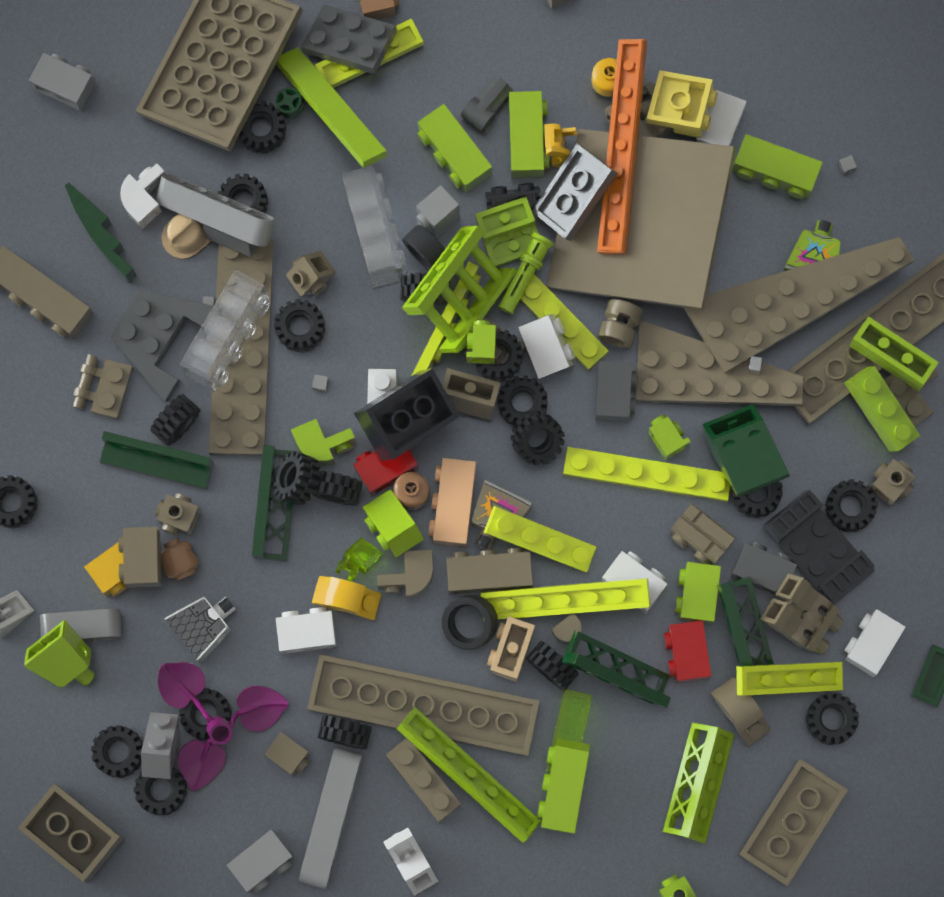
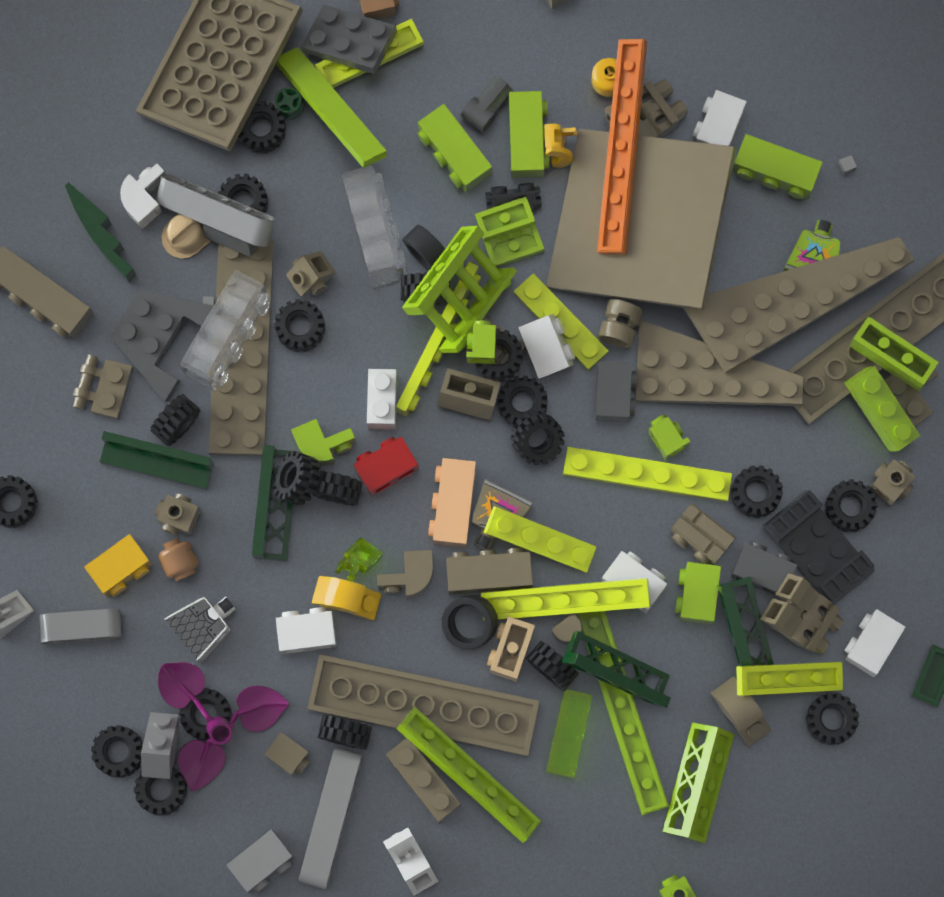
dark tan brick [18,783,125,883] -> none
lime torso [24,620,95,687] -> none
light grey brick [29,53,95,111] -> none
dark tan brick [118,526,161,588] -> none
light grey piece [312,374,329,392] -> none
black brick [354,368,460,461] -> none
lime brick [363,489,424,557] -> none
medium nougat head [394,472,430,510] -> none
light grey brick [416,185,460,239] -> none
lime pin [497,233,554,315] -> none
plate [532,144,617,241] -> none
lime brick [537,738,591,834] -> none
light yellow plate [646,70,717,138] -> none
red brick [664,620,711,684] -> none
dark green slope [702,404,790,497] -> none
dark tan plate [739,759,848,886] -> none
light grey piece [749,356,763,375] -> none
none -> lime tile [576,611,669,816]

